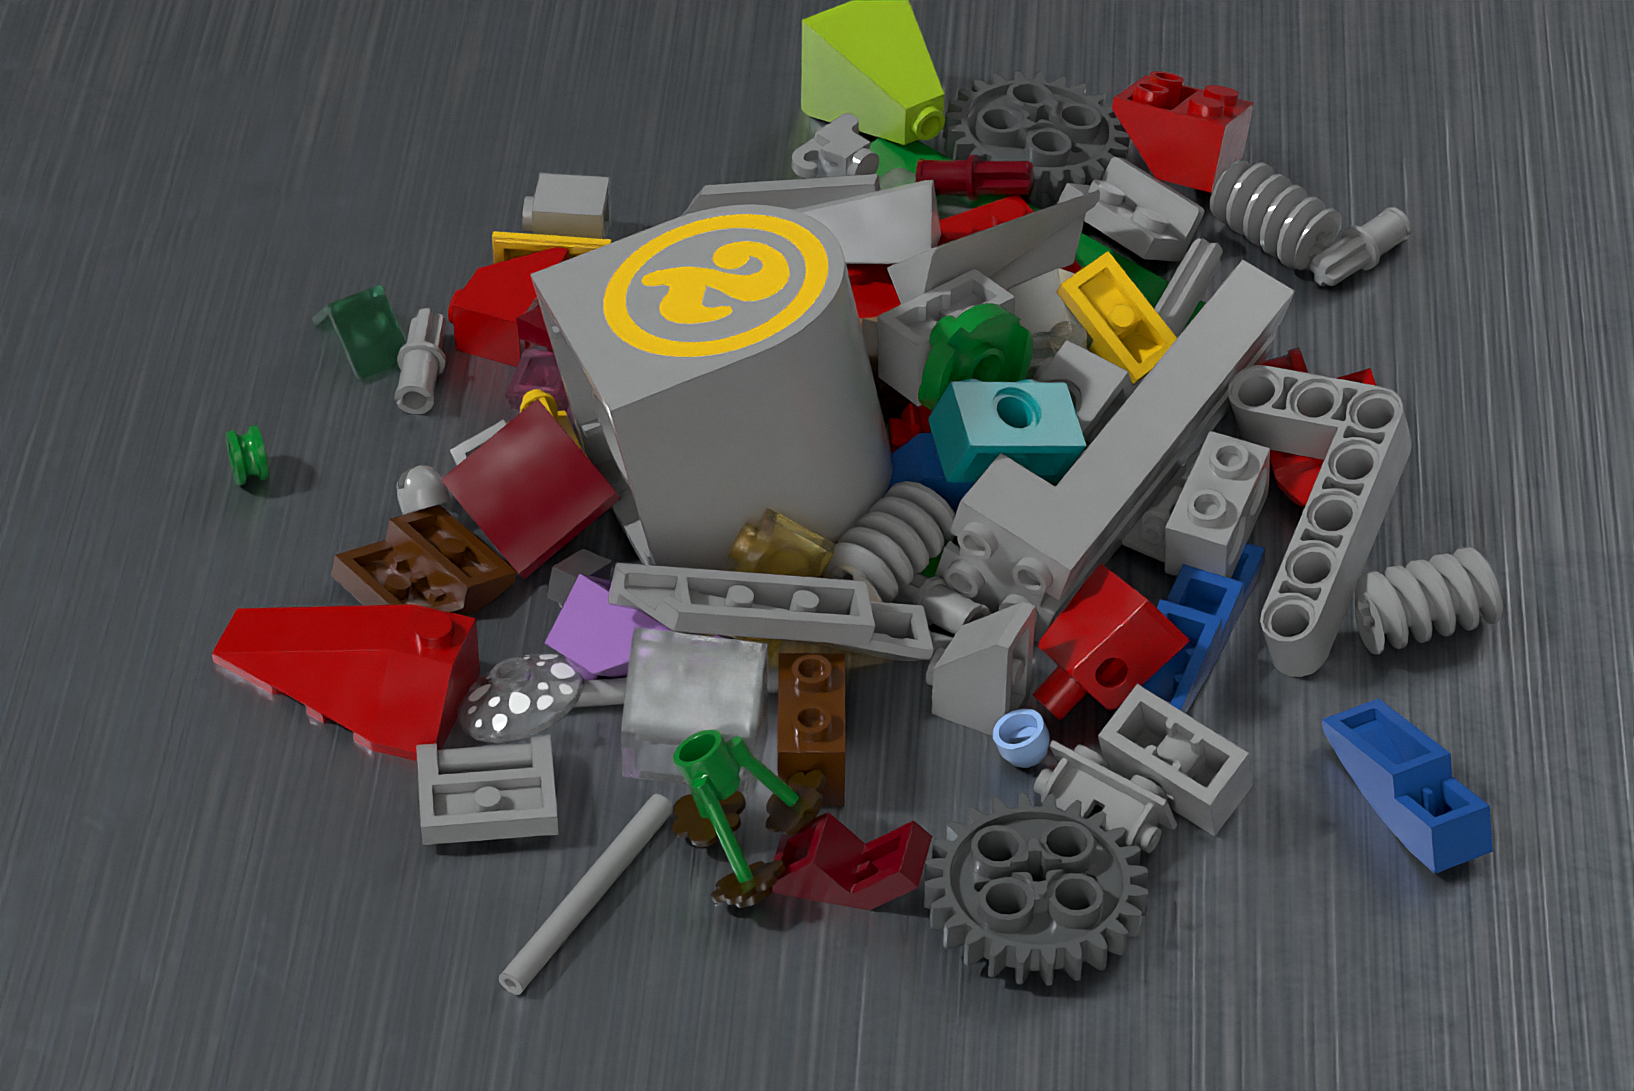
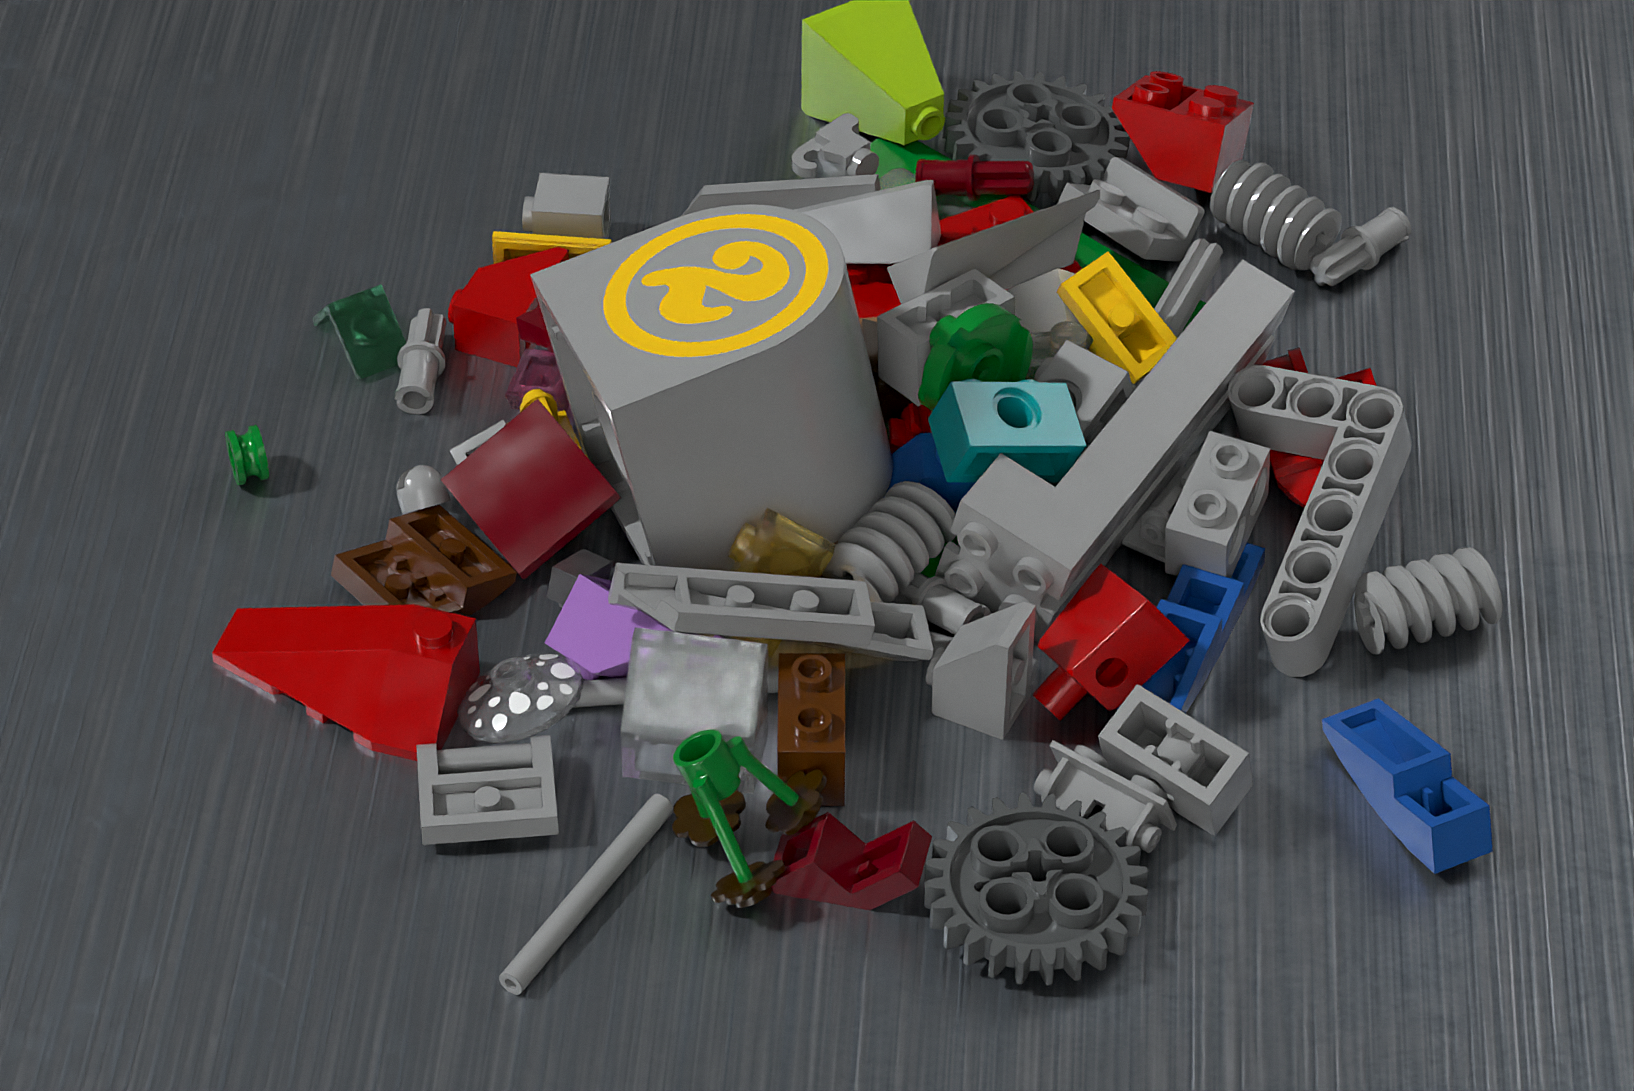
light blue hinge [993,709,1050,768] -> none

